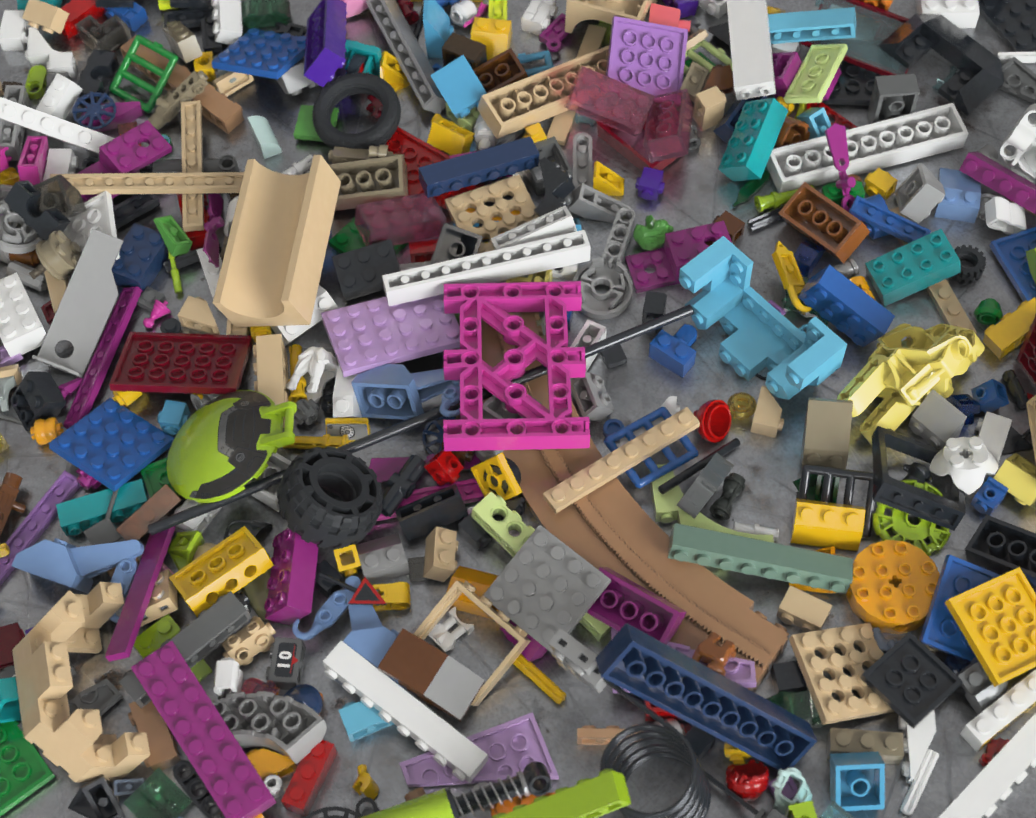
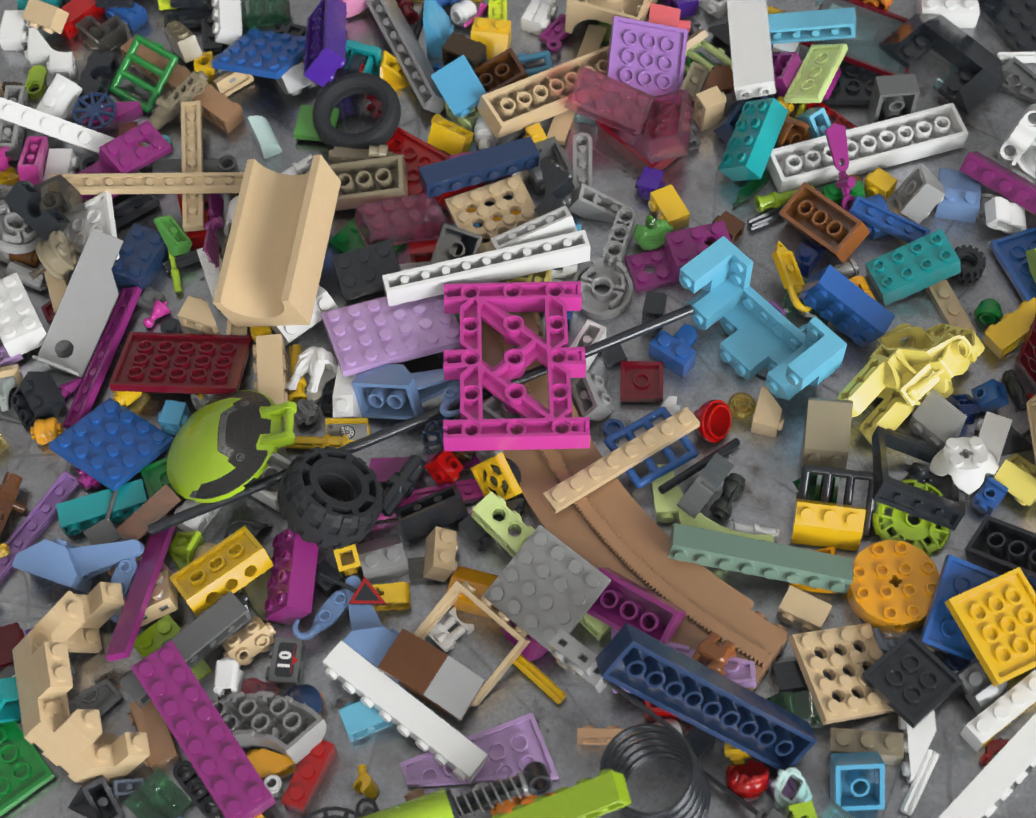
yellow slope [593,161,624,196] -> none
none -> dark red plate [620,361,663,402]
none -> yellow brick [648,184,690,231]

